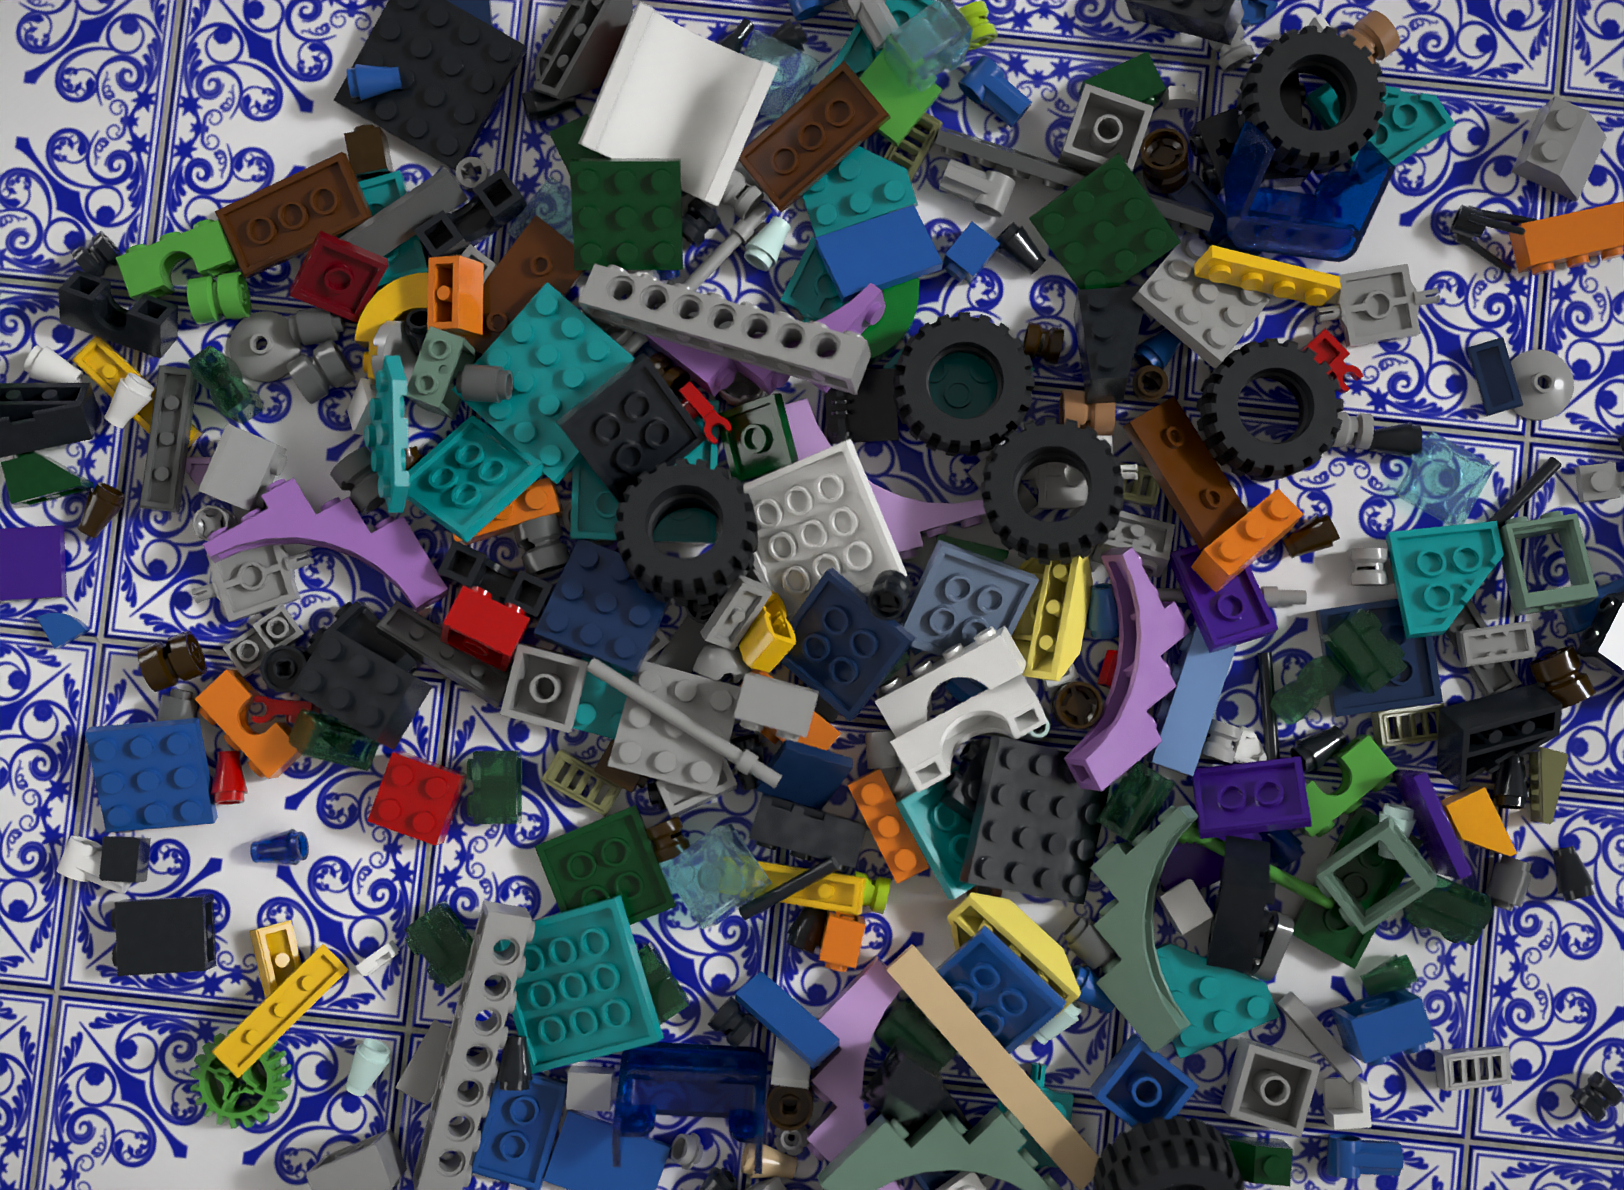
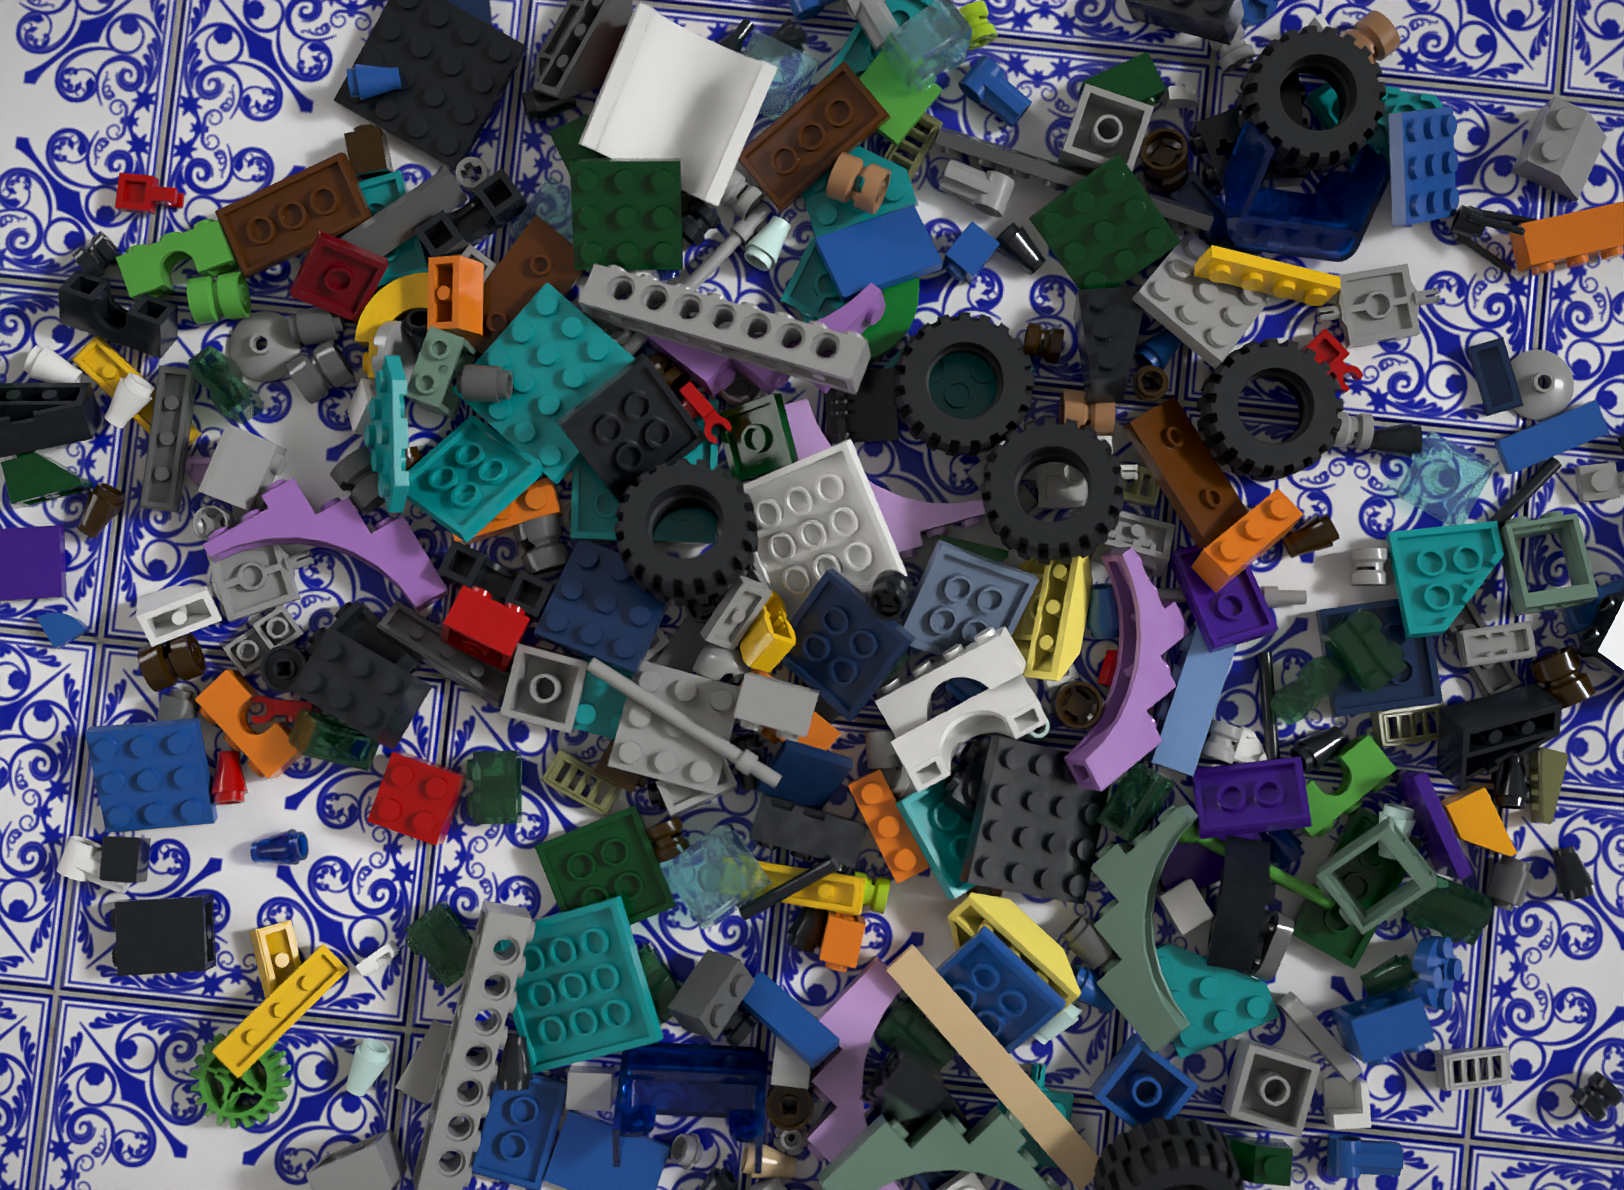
none -> red plate [115,173,185,214]
none -> white slope [136,586,222,647]
none -> dark grey brick [667,950,755,1040]
none -> medium nougat wheel [826,152,891,215]
none -> blue plate [1388,106,1459,226]
none -> blue plate [1412,935,1462,1010]
none -> blue tile [1494,400,1609,475]

